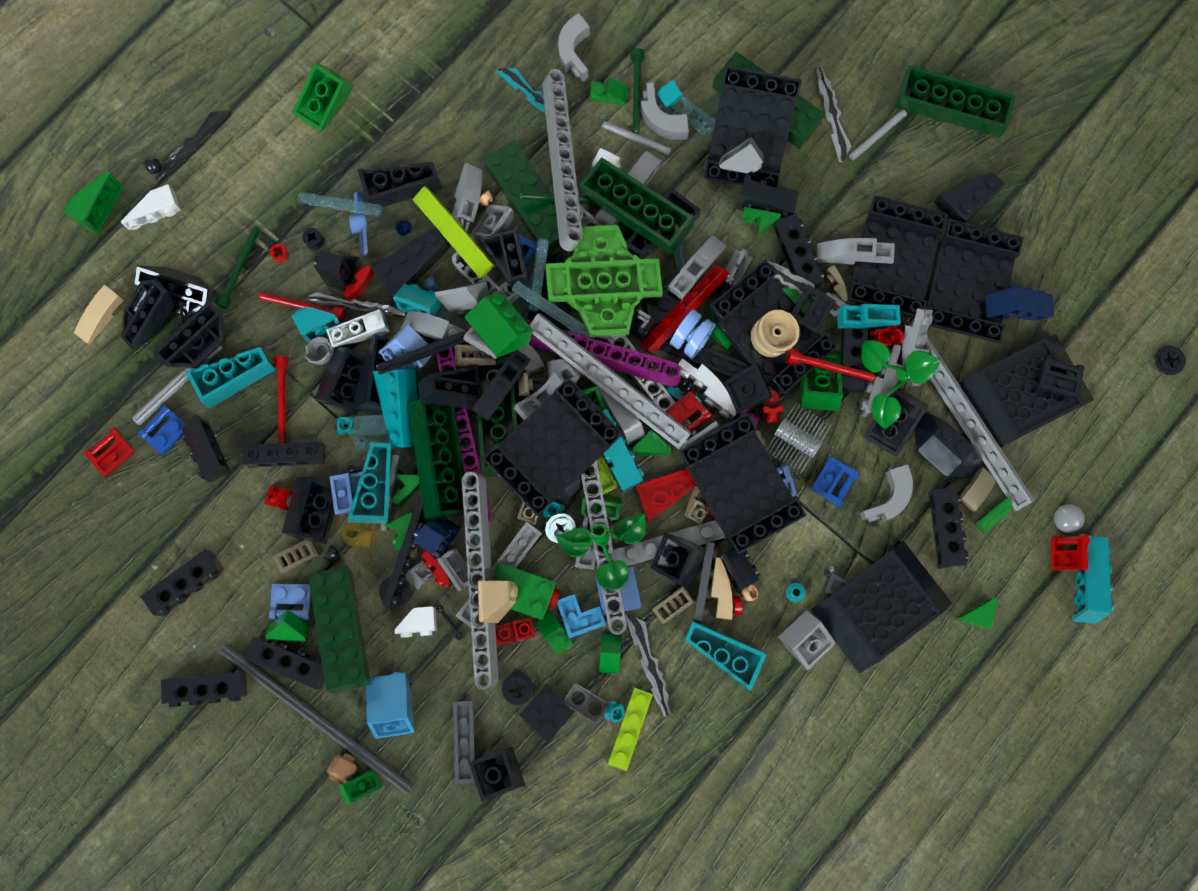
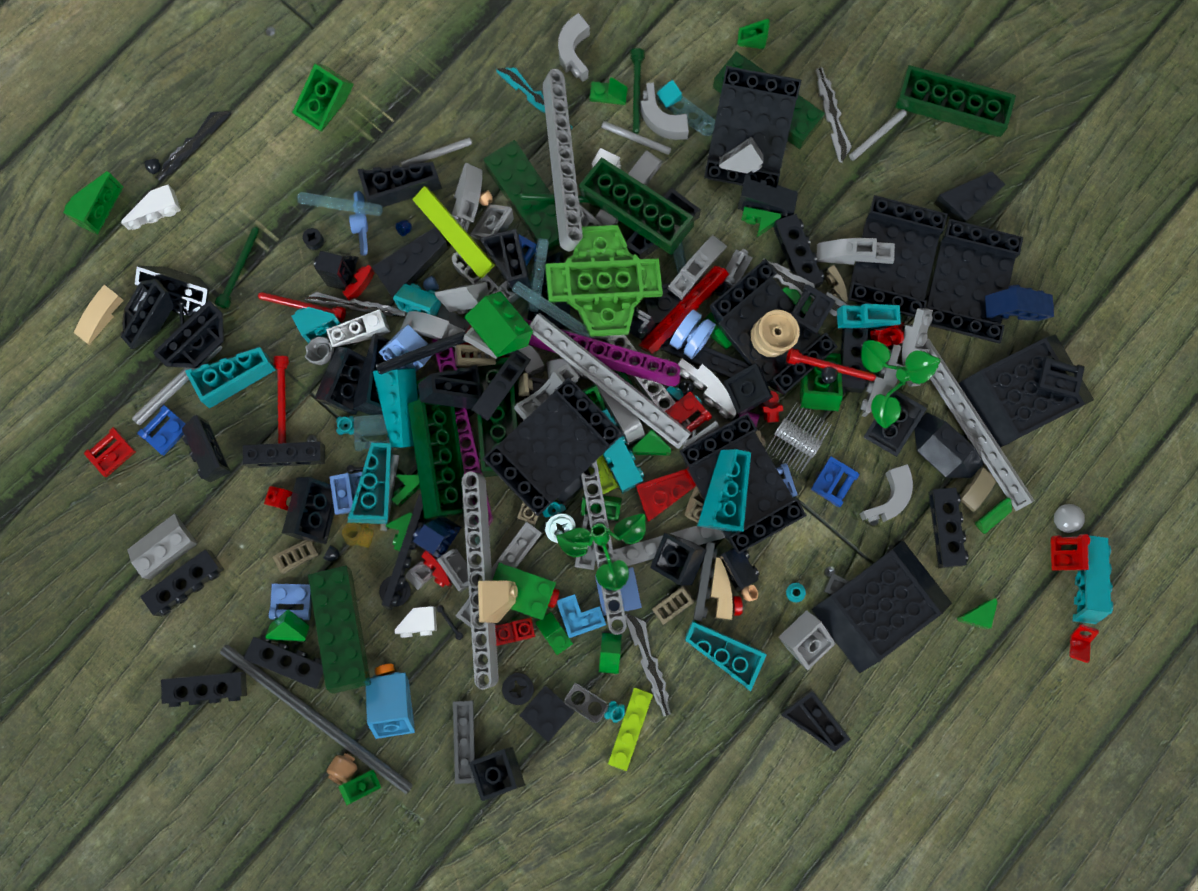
red bush [270,244,288,263] -> none
black gear [1154,345,1186,375] -> none
none -> light grey slope [127,513,198,580]
none -> orange tile [374,663,395,676]
none -> light grey bar [401,137,472,167]
none -> teal wedge [697,449,751,531]
none -> green slope [737,18,770,49]
none -> black wedge [780,688,851,752]
none -> black hinge [821,368,837,384]
none -> red bracket [1069,624,1099,663]

